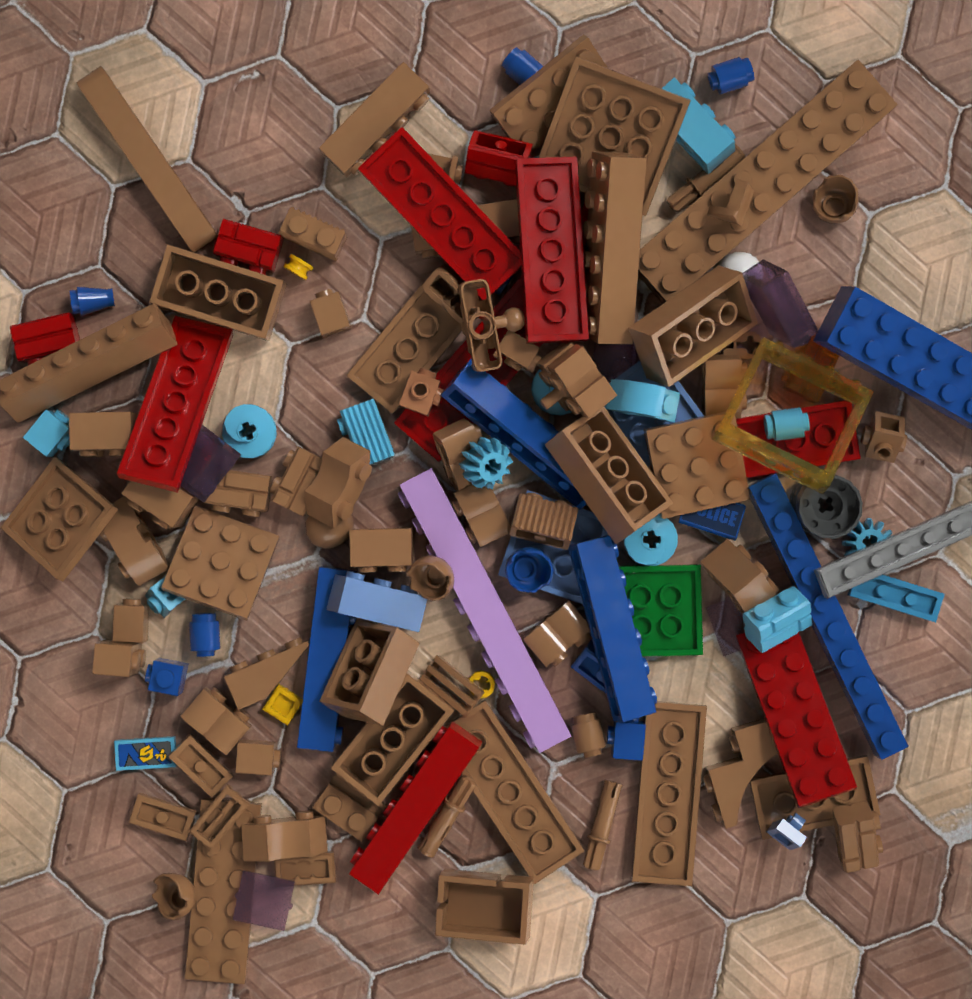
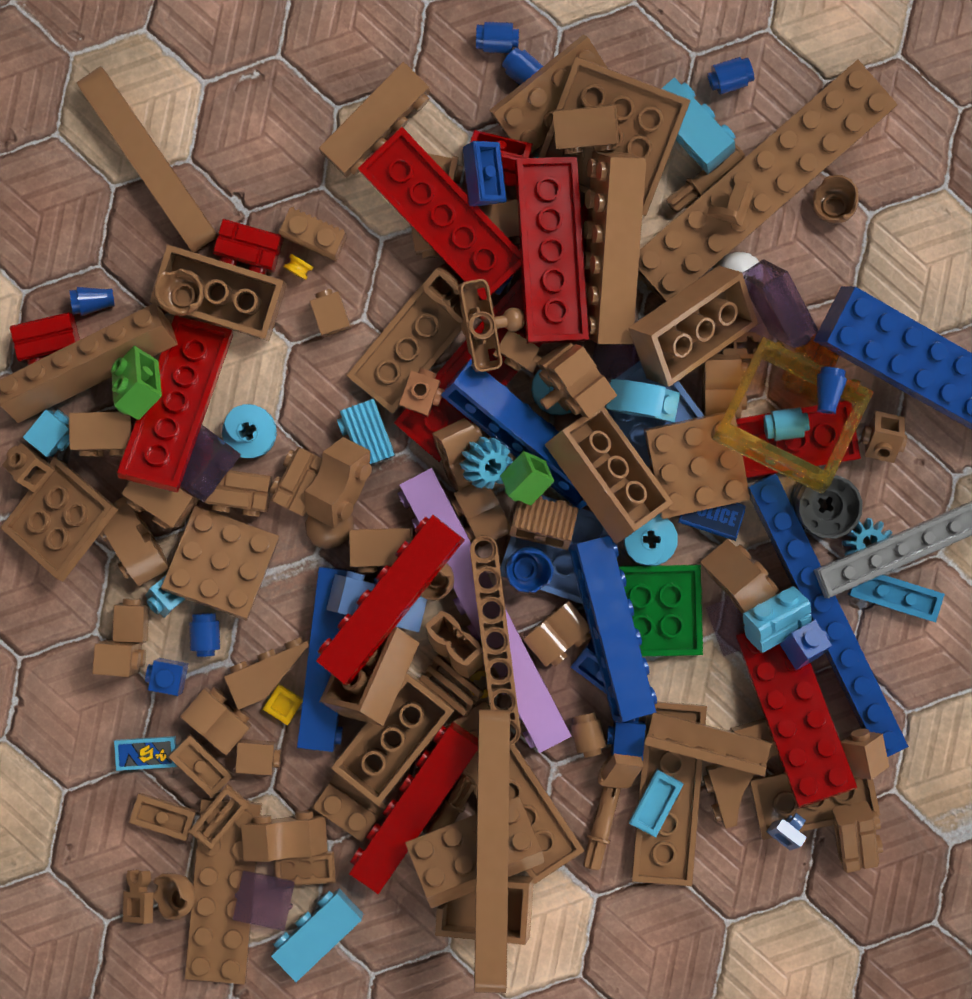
none -> medium nougat brick [2,442,54,493]
none -> bright green brick [111,346,162,420]
none -> medium nougat plate [123,869,153,924]
none -> medium nougat hair [154,269,204,316]
none -> medium azure brick [271,888,364,982]
none -> red brick [316,515,465,684]
none -> medium nougat brick [406,797,545,909]
none -> medium nougat brick [425,611,484,678]
none -> blue slope [463,141,507,206]
none -> medium nougat beam [470,535,521,746]
none -> medium nougat beam [474,710,510,993]
none -> blue brick [476,22,519,53]
none -> bright green brick [500,451,555,506]
none -> medium nougat brick [553,104,619,154]
none -> medium nougat tile [598,754,644,788]
none -> medium azure tile [629,769,684,837]
none -> medium nougat fence [645,712,772,777]
none -> blue brick [780,620,832,670]
none -> blue cone [817,367,848,414]
none -> medium nougat brick [841,729,889,780]

